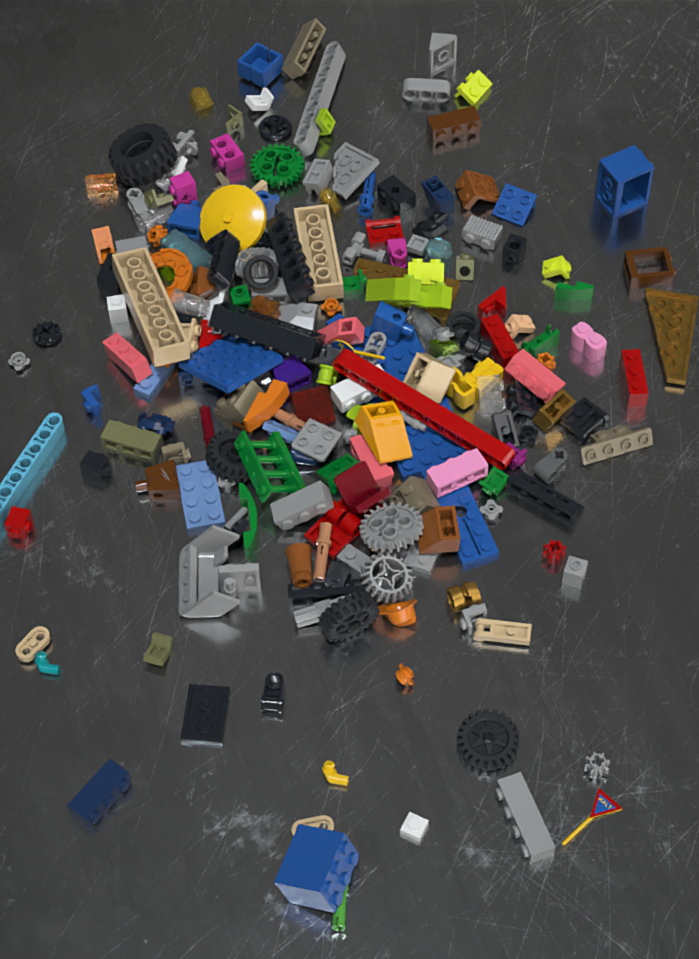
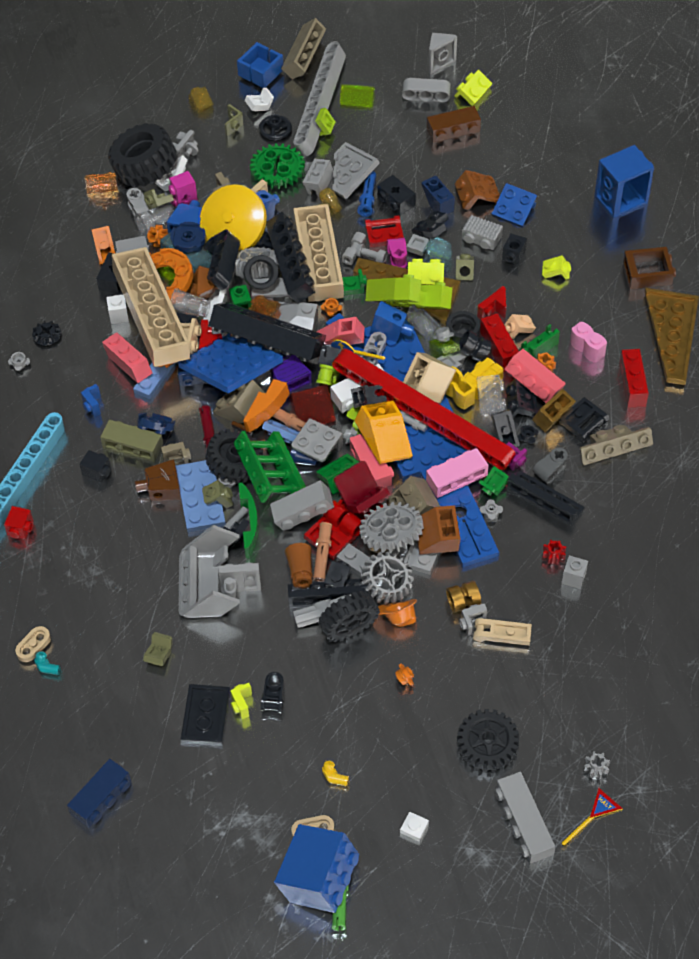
dark pink brick [209,133,245,174] -> none
green slope [555,281,594,301] -> none
none -> dark blue plate [170,222,206,252]
none -> olive bracket [202,480,233,508]
none -> neon yellow bracket [230,683,252,720]
none -> clear neon green panel [340,84,375,107]
none -> black hinge [351,385,387,408]

